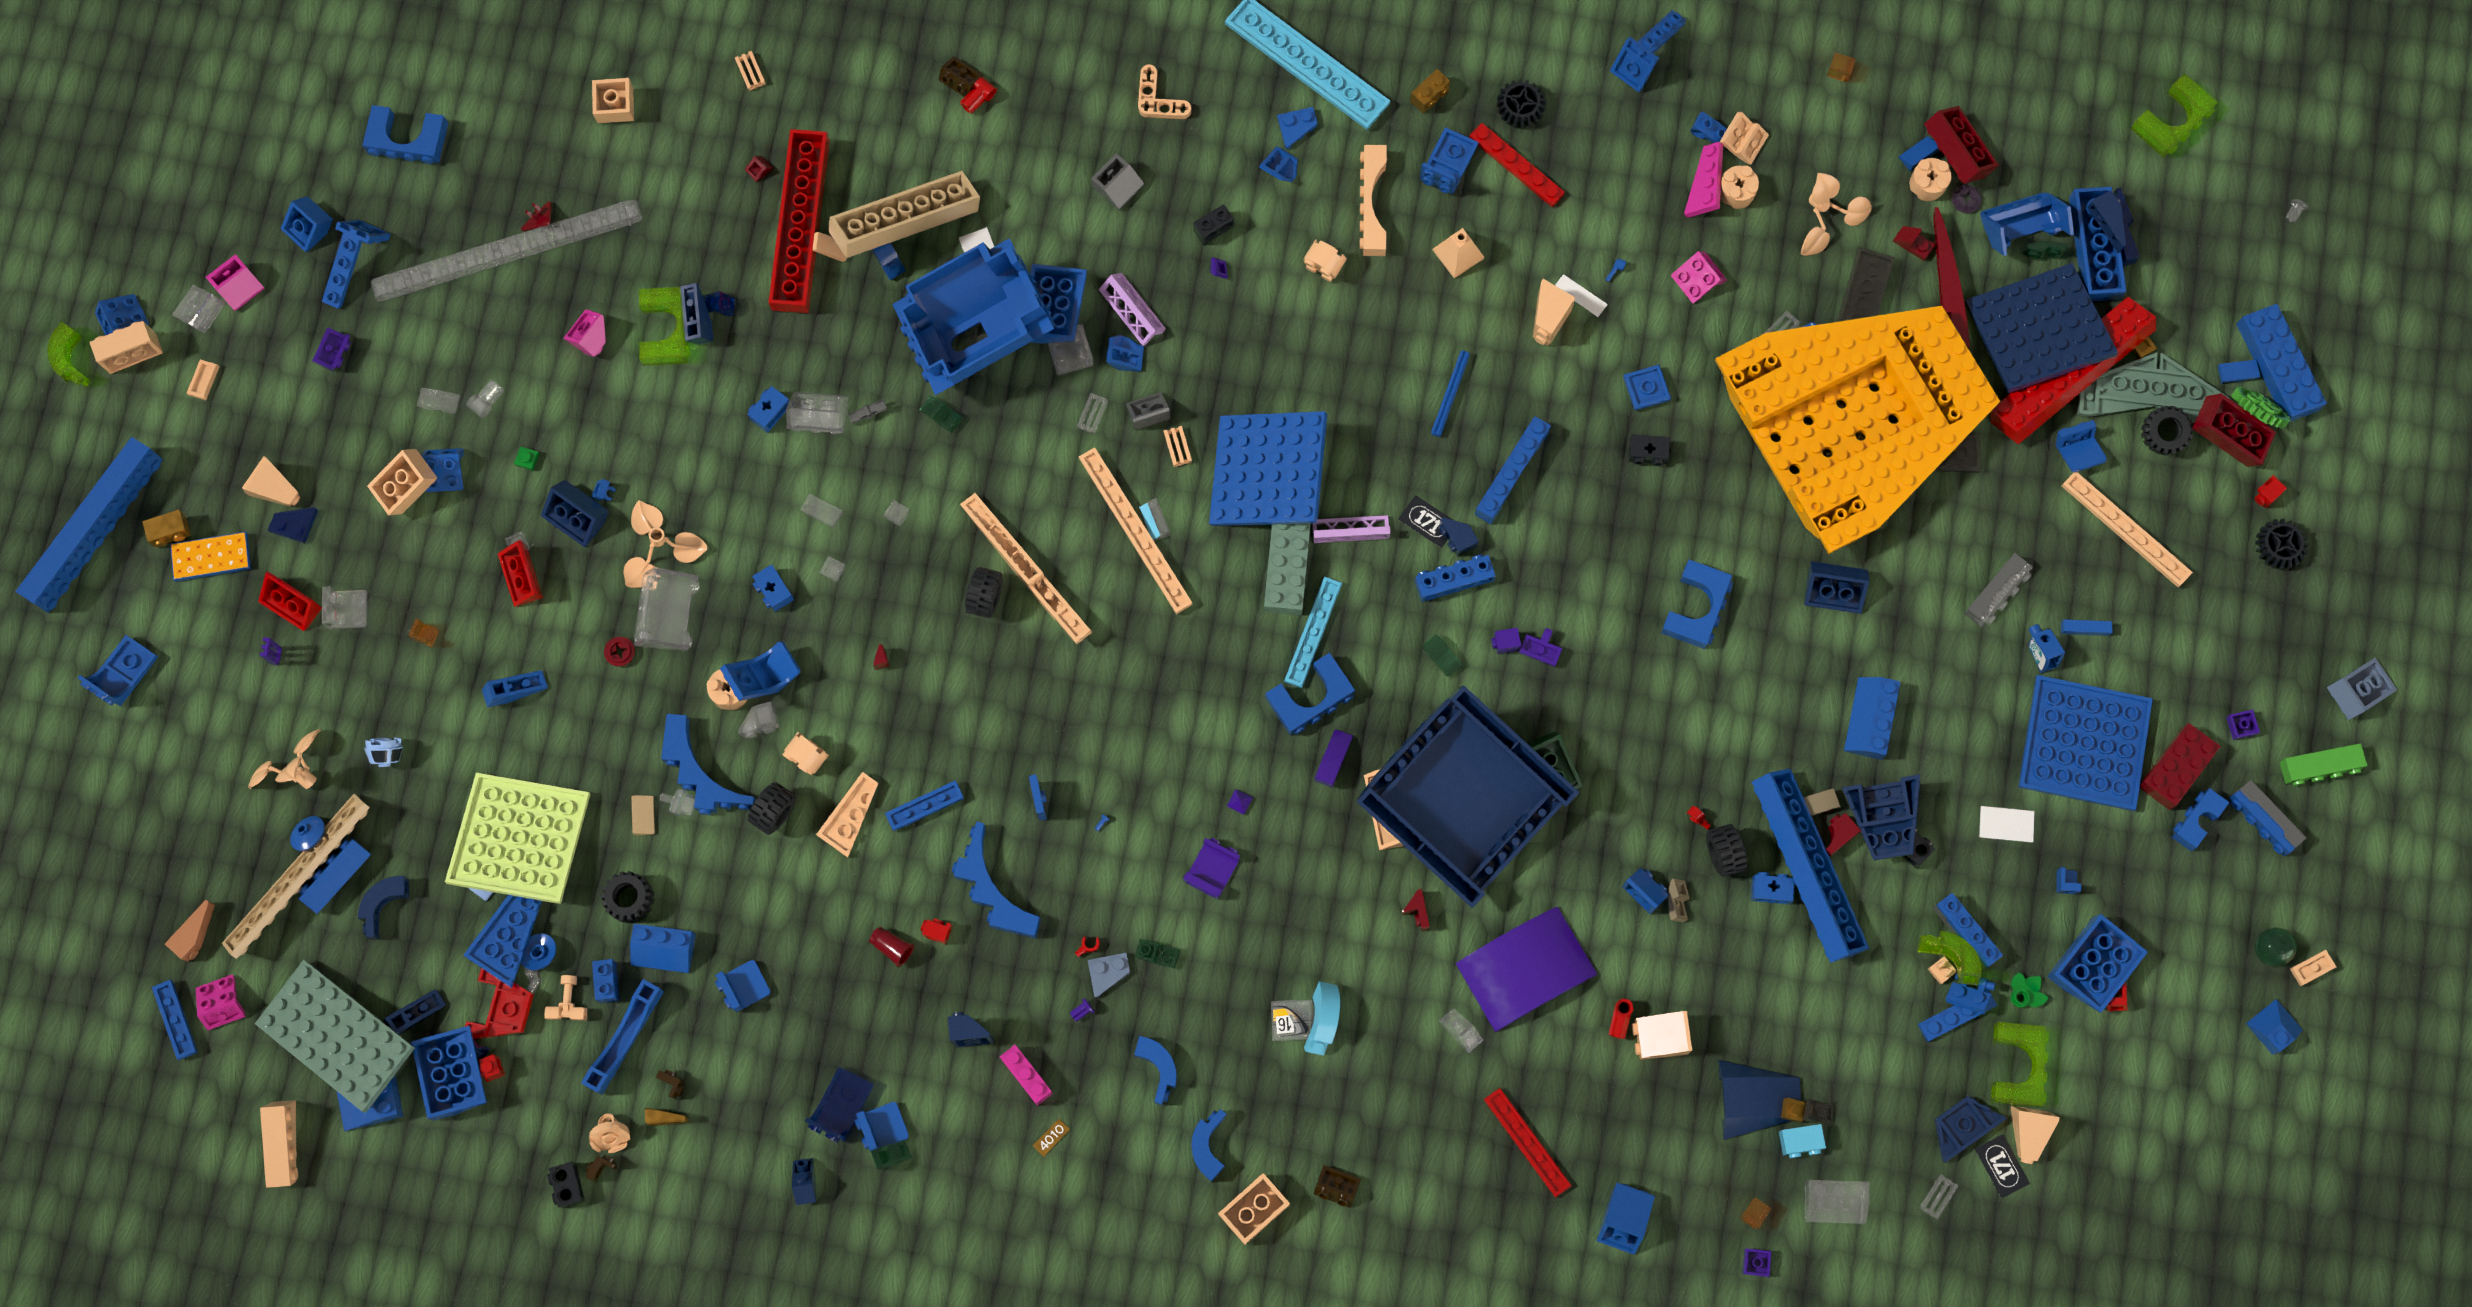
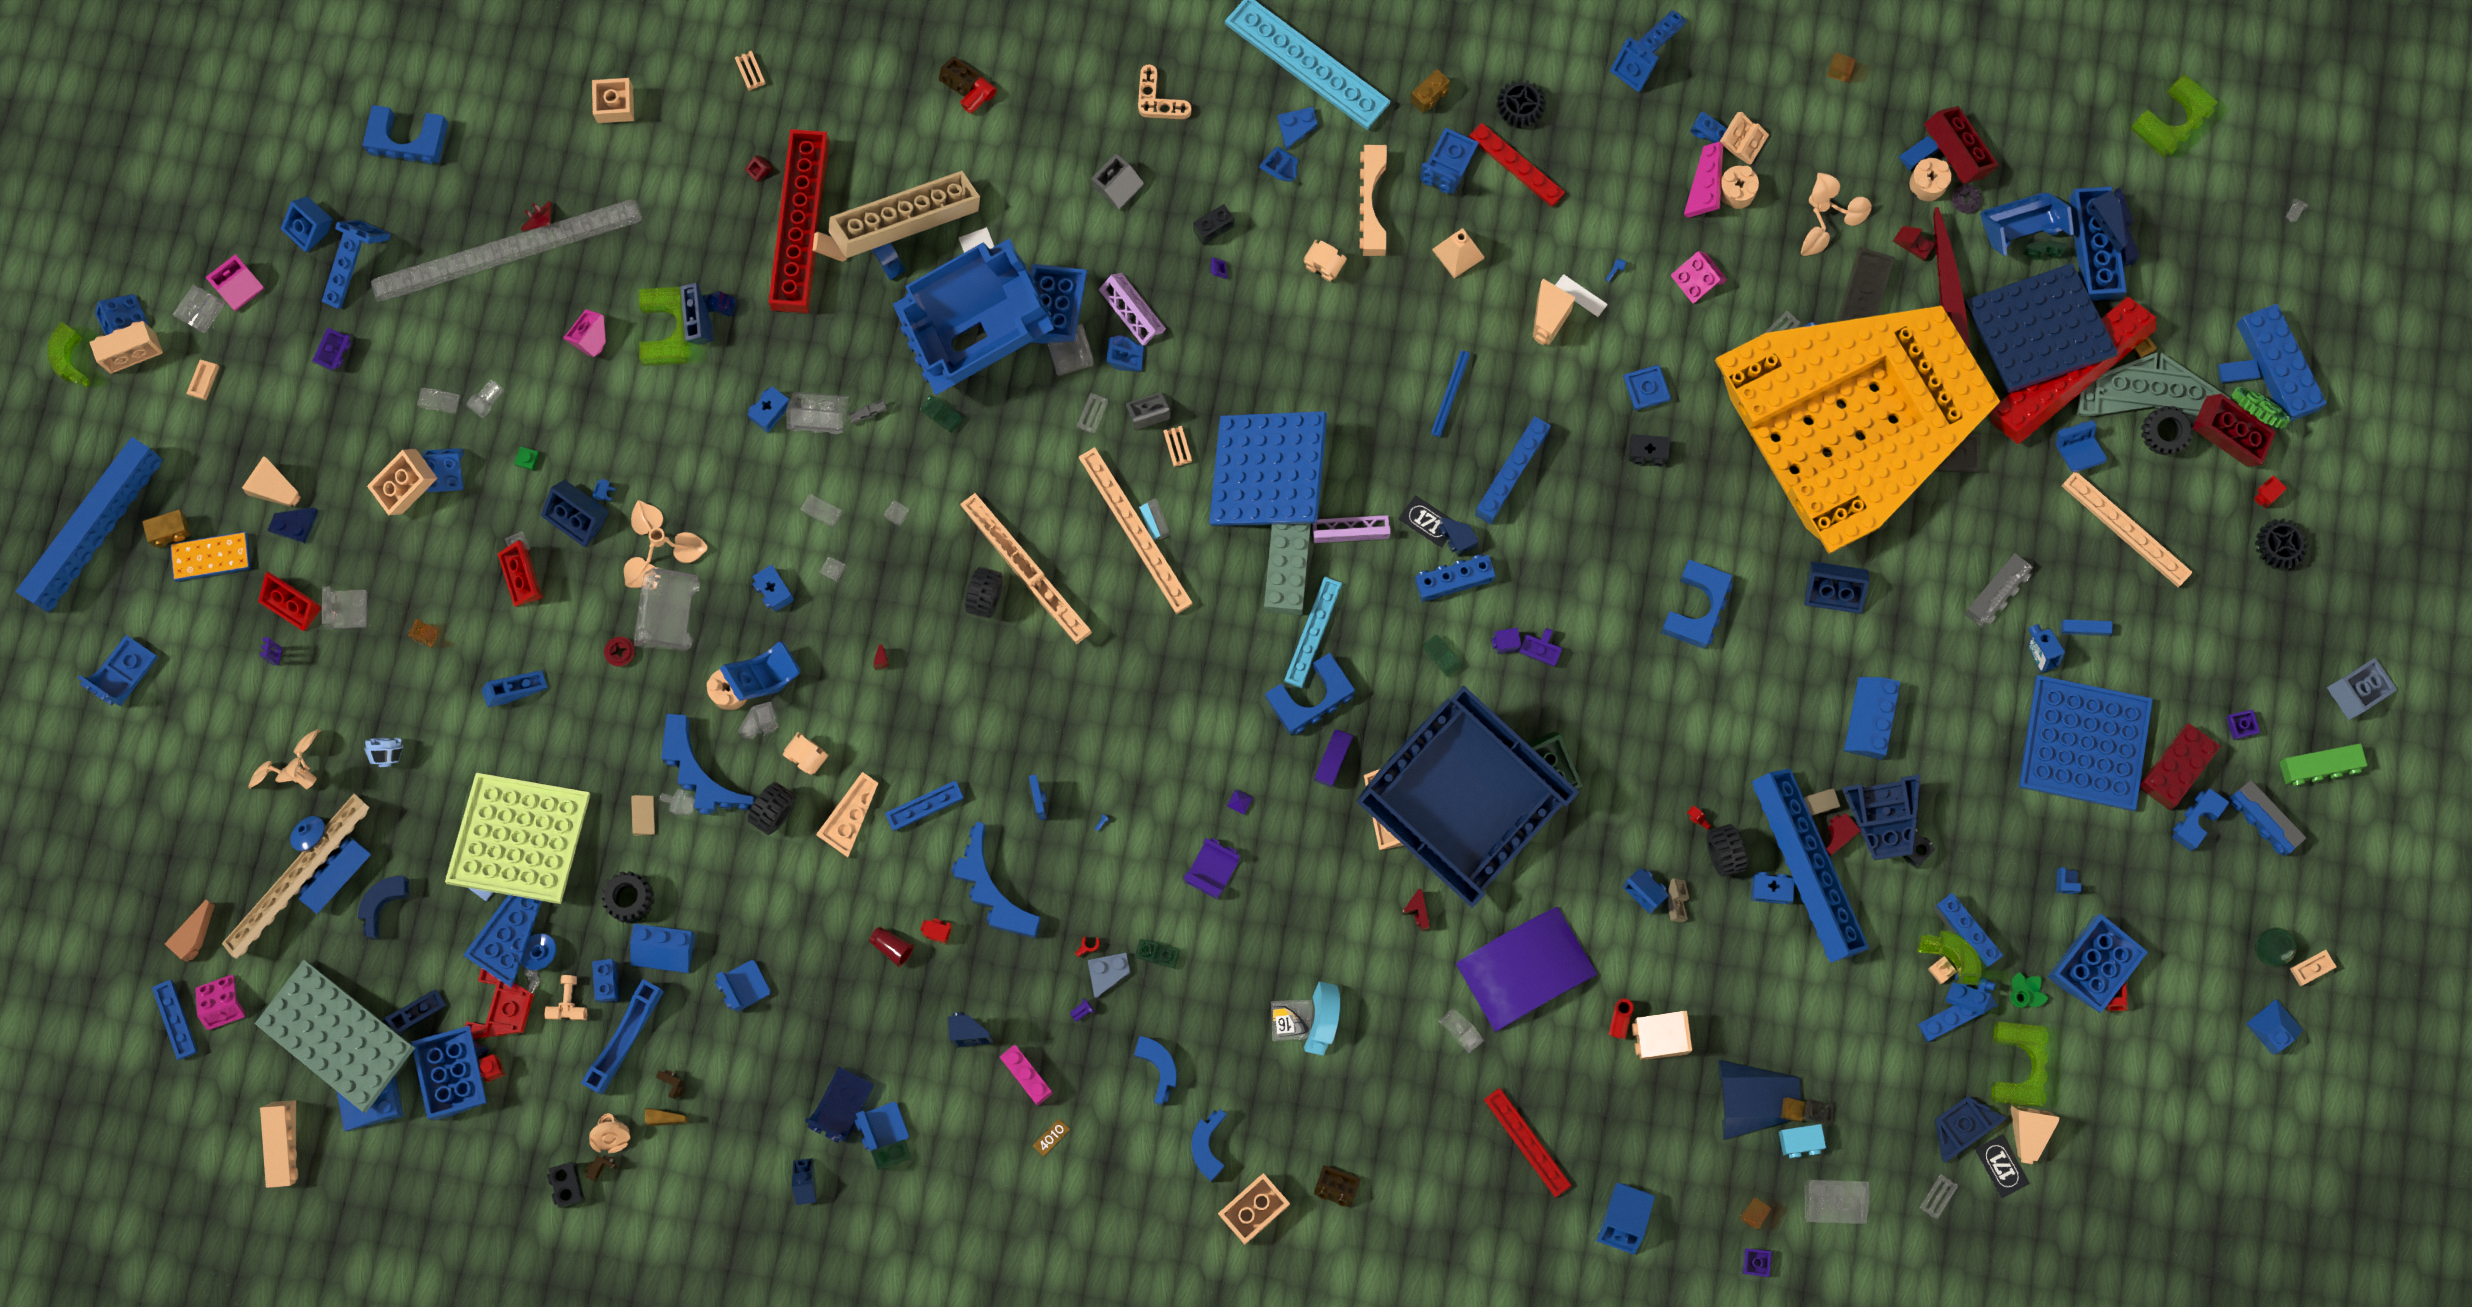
white sticker [1979,806,2034,842] -> none

